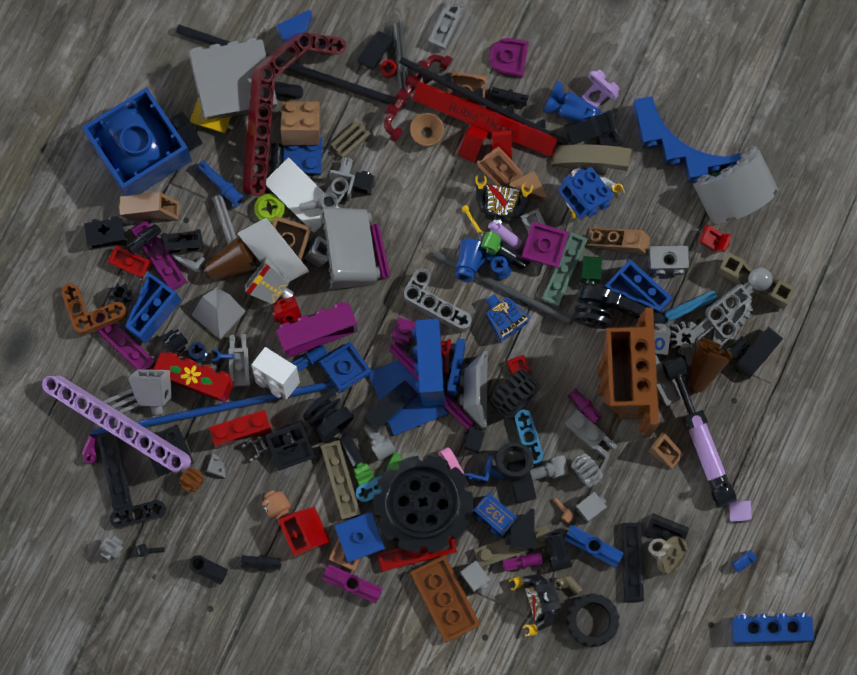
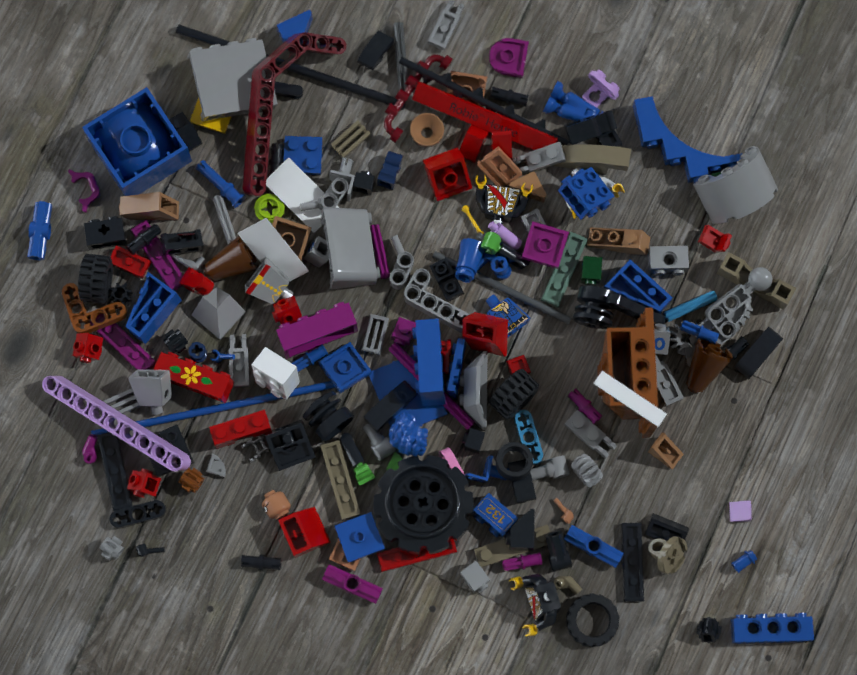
black piece [189,555,229,585] -> none
medium nougat brick [281,101,320,145] -> none
dark azure beam [356,476,382,503] -> none
red bush [380,60,397,78] -> none
dark orange plate [410,555,481,644] -> none
light grey brick [575,492,607,523] -> none
piece [662,356,737,508] -> none
none -> blue piece [27,201,52,261]
none -> magenta helmet [68,169,100,213]
none -> red brick [73,333,103,363]
none -> black tyre [78,254,113,304]
none -> red brick [127,468,161,498]
none -> red leg [179,267,214,295]
none -> light grey tile [361,314,389,356]
none -> dark blue leg [377,151,403,190]
none -> light grey beam [389,235,414,290]
none -> blue hair [389,411,428,456]
none -> red slope [423,147,473,201]
none -> black slope [429,258,464,302]
none -> red slope [462,312,508,357]
none -> light grey hinge [512,142,566,174]
none -> white sticker [593,371,667,427]
none -> blue axle [680,320,719,345]
none -> black gear [696,617,722,643]

